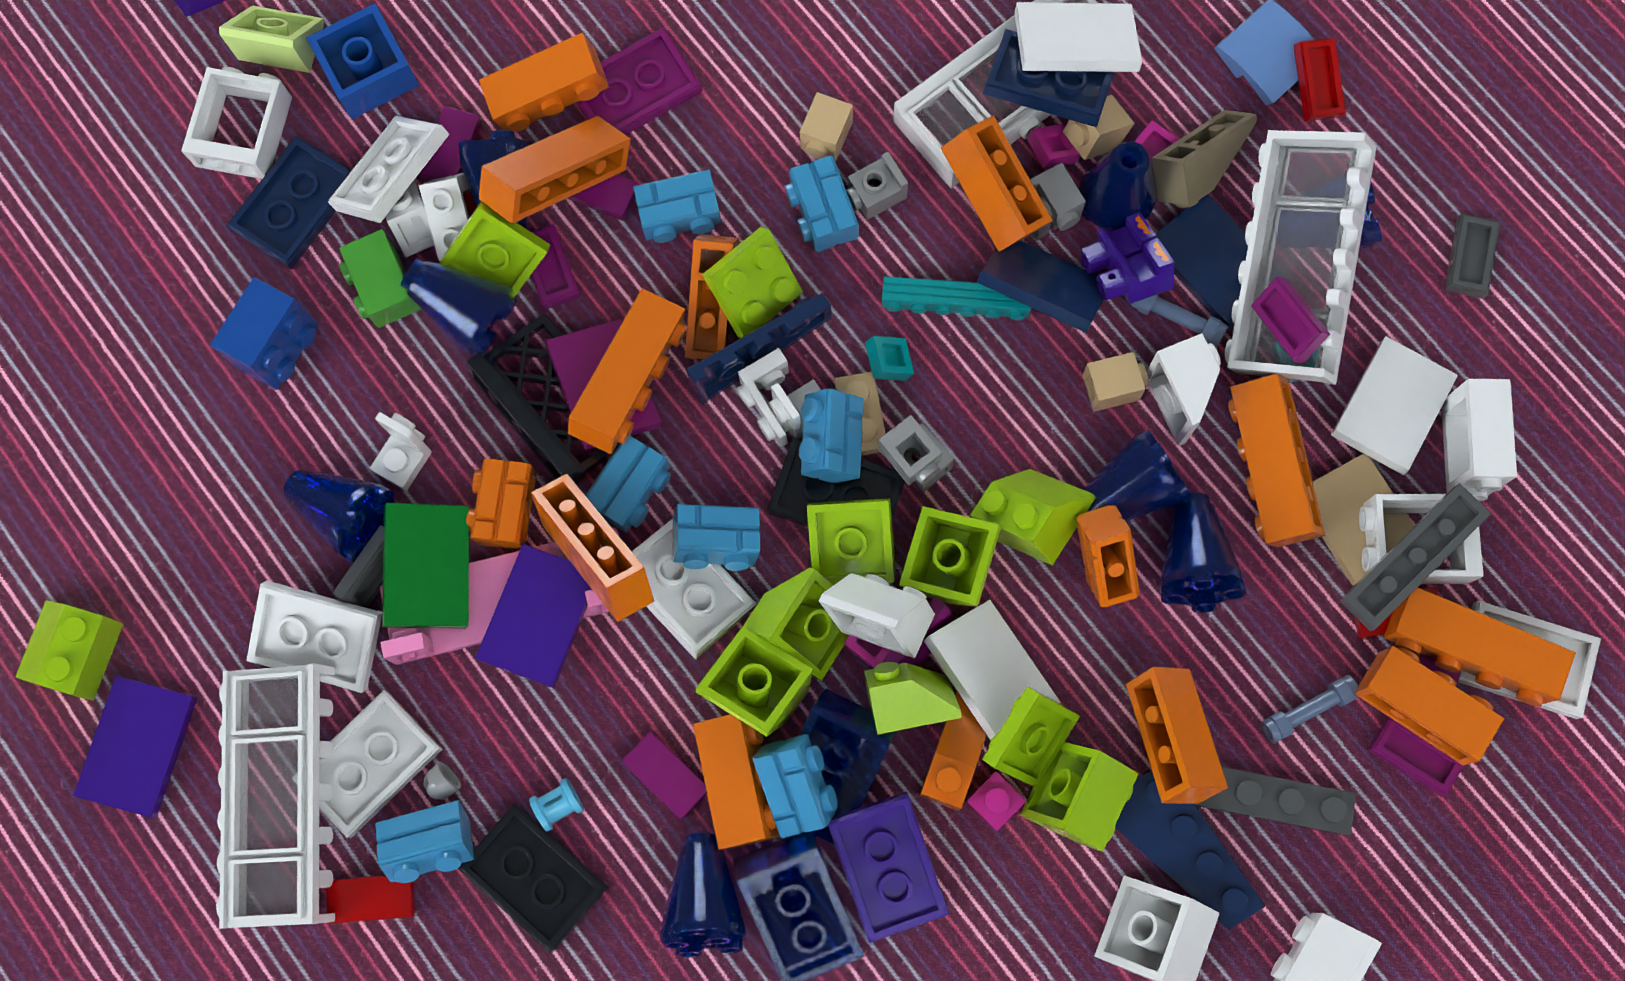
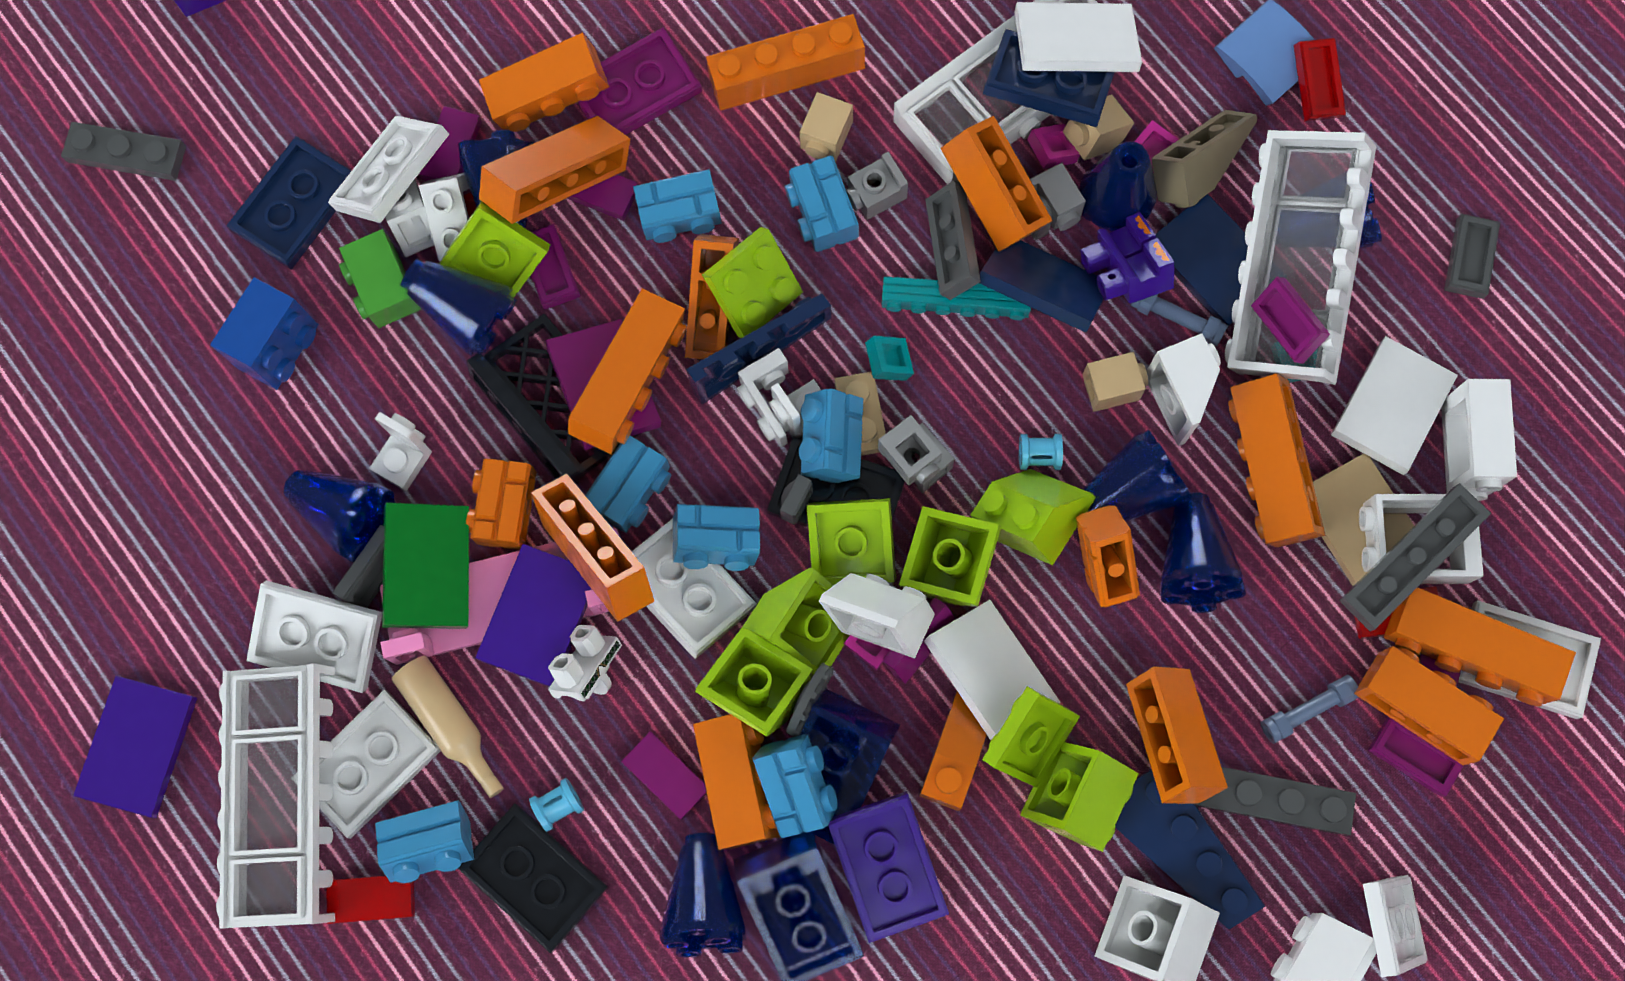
lime slope [15,600,123,701] -> none
white window [181,67,292,179] -> none
yellowish green slope [219,5,324,73] -> none
blue brick [306,3,420,120] -> none
light grey hinge [424,762,461,800] -> none
lime slope [864,662,962,735] -> none
dark pink plate [966,771,1026,832] -> none
none -> dark grey plate [61,122,186,181]
none -> tan piece [392,656,504,798]
none -> white hips [548,625,622,701]
none -> orange brick [706,14,865,111]
none -> dark grey tile [780,474,813,525]
none -> dark grey wheel [786,663,834,737]
none -> dark grey plate [925,180,981,300]
none -> medium azure bush [1019,434,1063,470]
none -> white tile [1363,875,1428,977]

